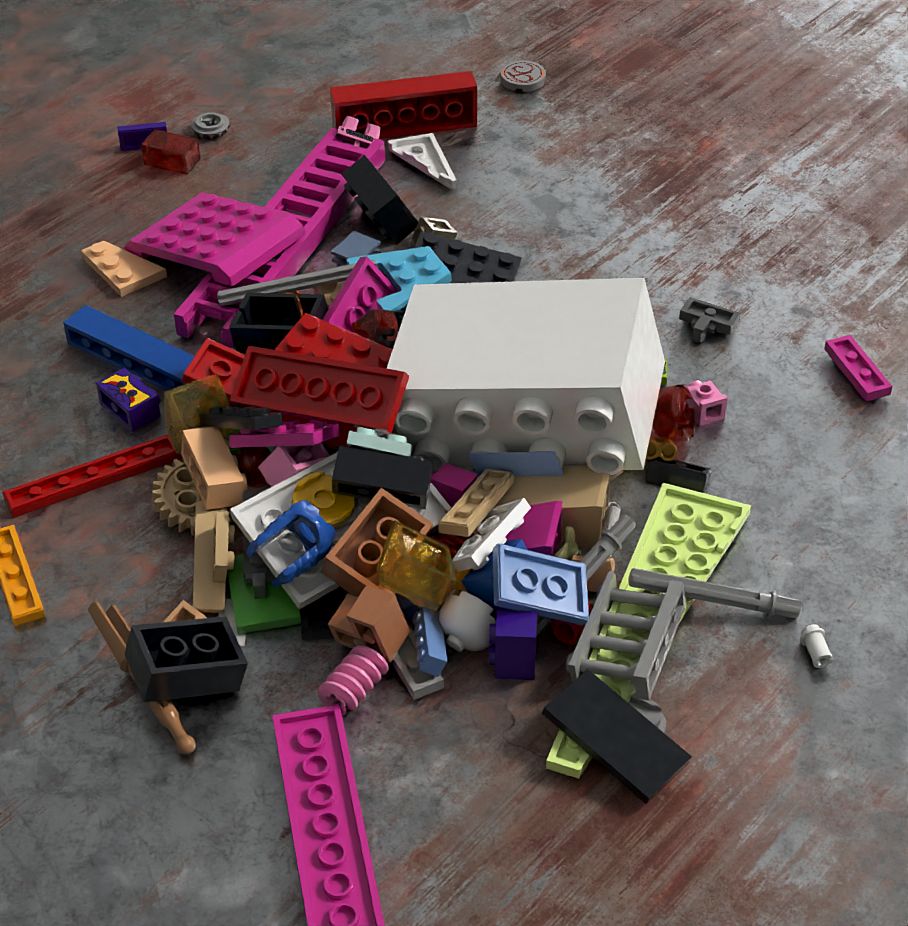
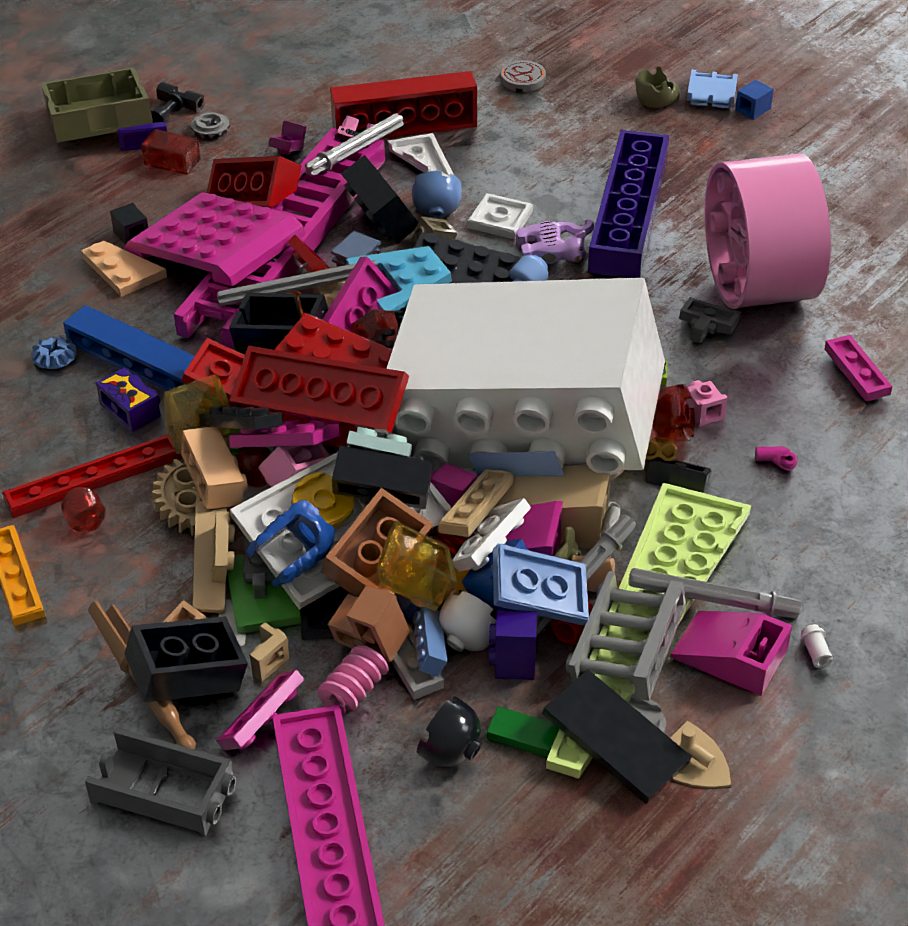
none -> medium blue gear [31,335,77,369]
none -> olive tile [41,67,153,143]
none -> clear red head [61,487,106,532]
none -> dark grey door [85,727,236,836]
none -> black brick [110,203,148,245]
none -> black bar [151,82,204,123]
none -> red slope [207,156,302,208]
none -> dark pink plate [216,669,305,751]
none -> tan bracket [250,622,290,682]
none -> magenta bracket [269,121,306,155]
none -> red plate [288,235,330,273]
none -> light grey axle [305,113,404,177]
none -> medium blue cylinder [411,171,462,219]
none -> black cylinder [416,696,482,768]
none -> white tile [467,193,533,240]
none -> green tile [487,706,559,758]
none -> light blue head [509,255,548,282]
none -> lavender animal [515,219,594,264]
none -> dark purple brick [588,130,669,278]
none -> olive hair [635,66,680,108]
none -> dark pink slope [670,611,792,696]
none -> tan shield [670,720,731,789]
none -> light blue plate [687,70,738,108]
none -> bright pink wheel [705,153,831,309]
none -> blue brick [735,80,774,120]
none -> dark pink arm [755,446,797,470]

